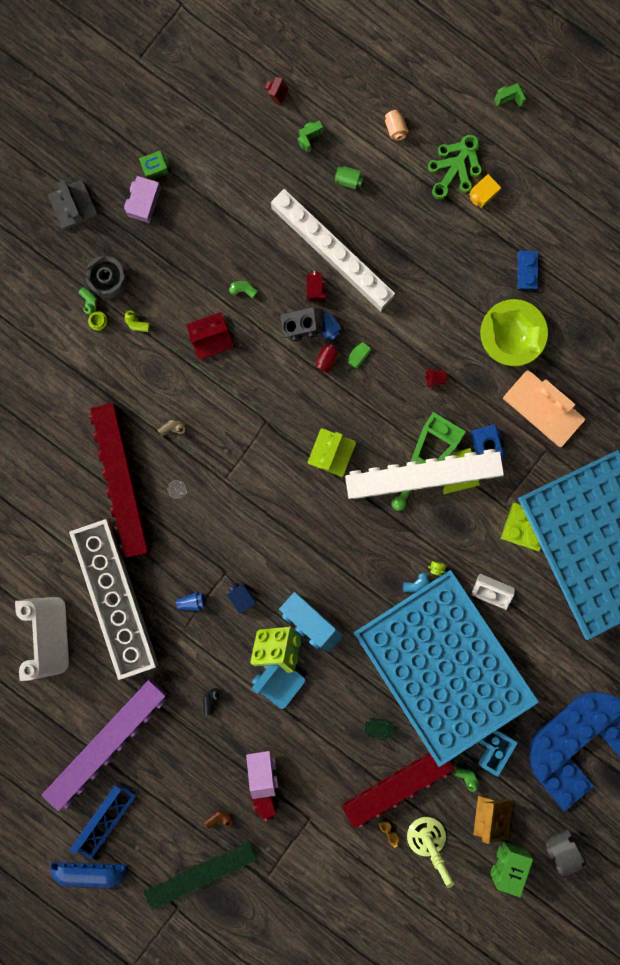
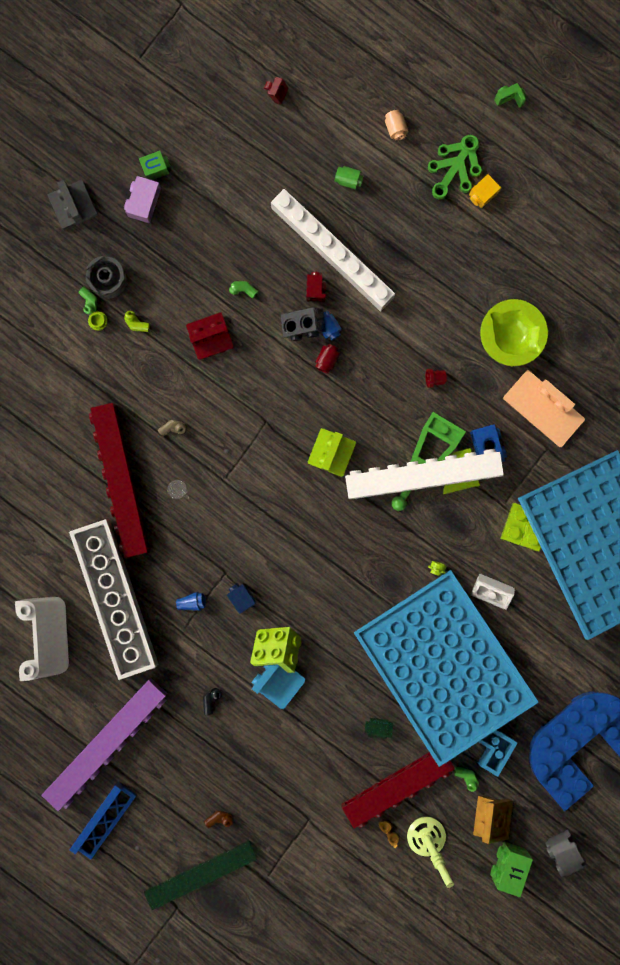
blue brick [50,862,128,888] -> none
lavender brick [246,751,278,799] -> none
dark red brick [250,796,277,822] -> none
dark azure wedge [279,592,344,652] -> none
bright green bracket [297,120,323,153] -> none
bright green piece [347,342,372,369] -> none
dark azure arm [403,573,429,592] -> none
blue plate [517,251,538,290] -> none

